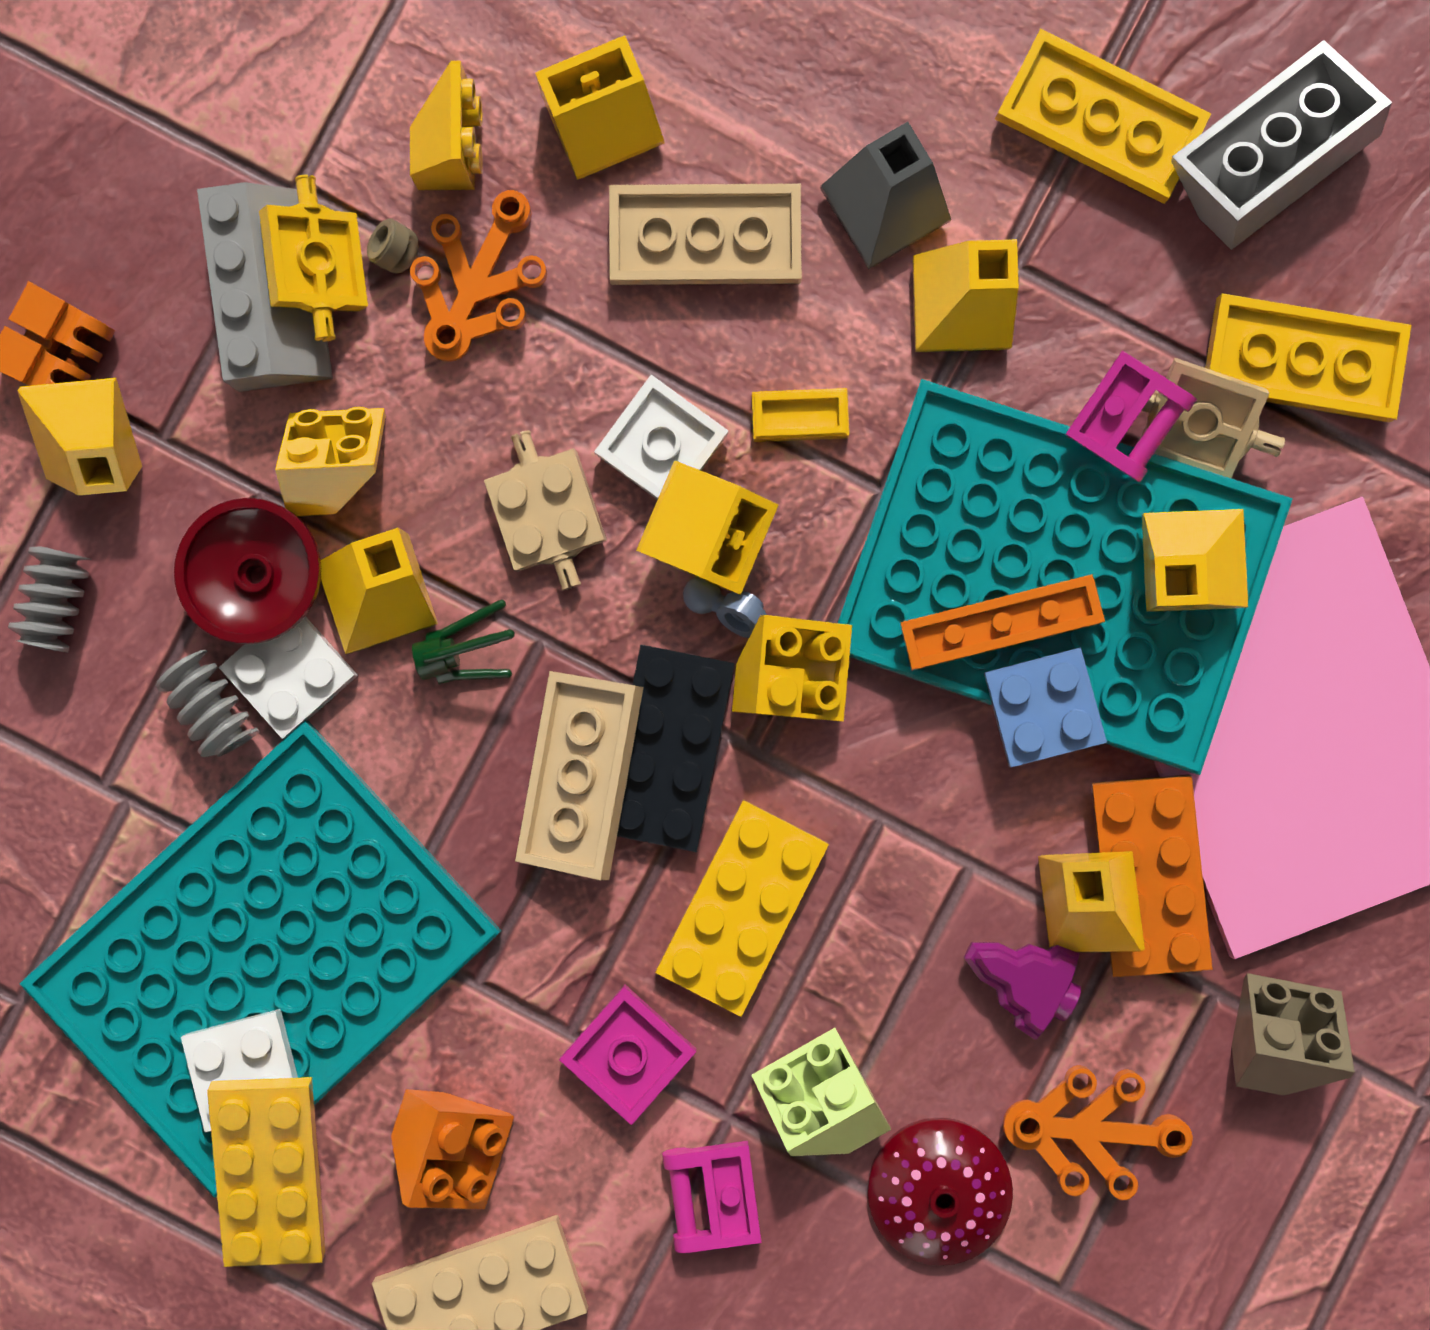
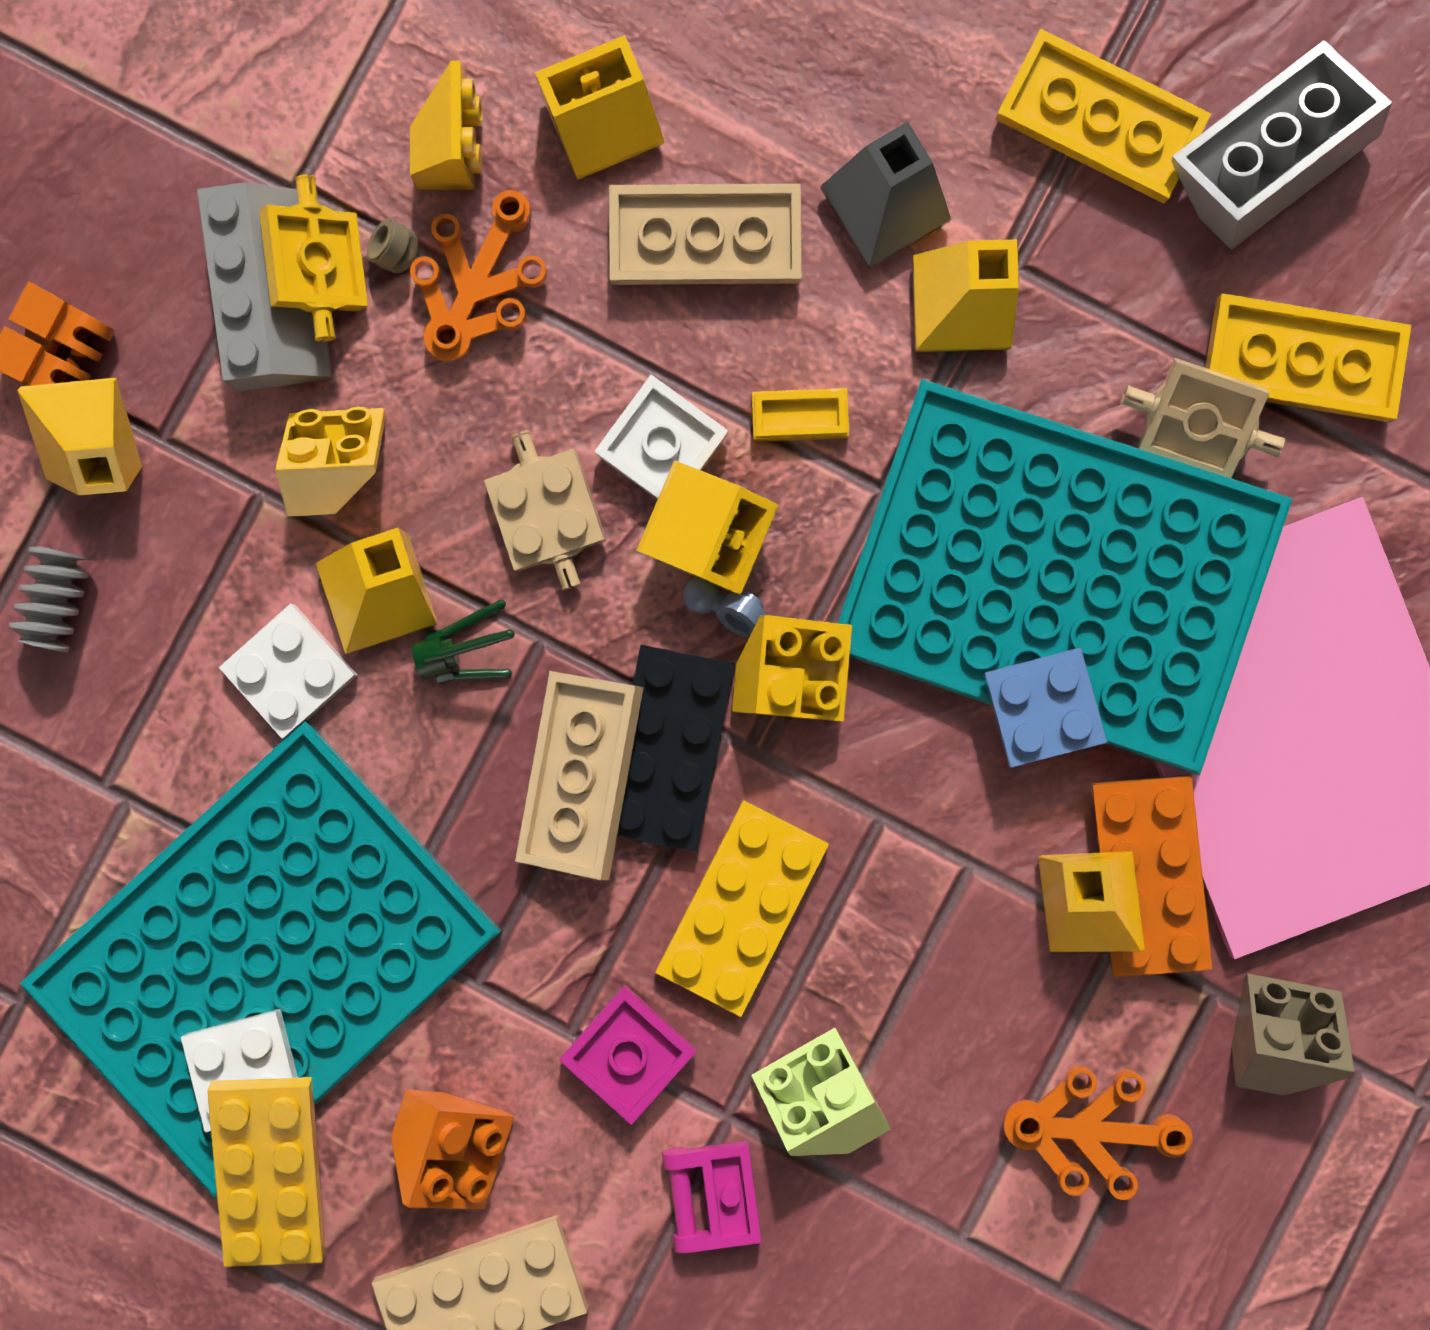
light grey piece [155,650,260,757] -> none
dark red dish [174,498,322,644] -> none
dark red dish [868,1118,1013,1266] -> none
orange plate [900,574,1105,671] -> none
magenta rock [963,942,1081,1040] -> none
dark pink plate [1066,350,1197,483] -> none
yellow slope [1142,509,1248,612] -> none

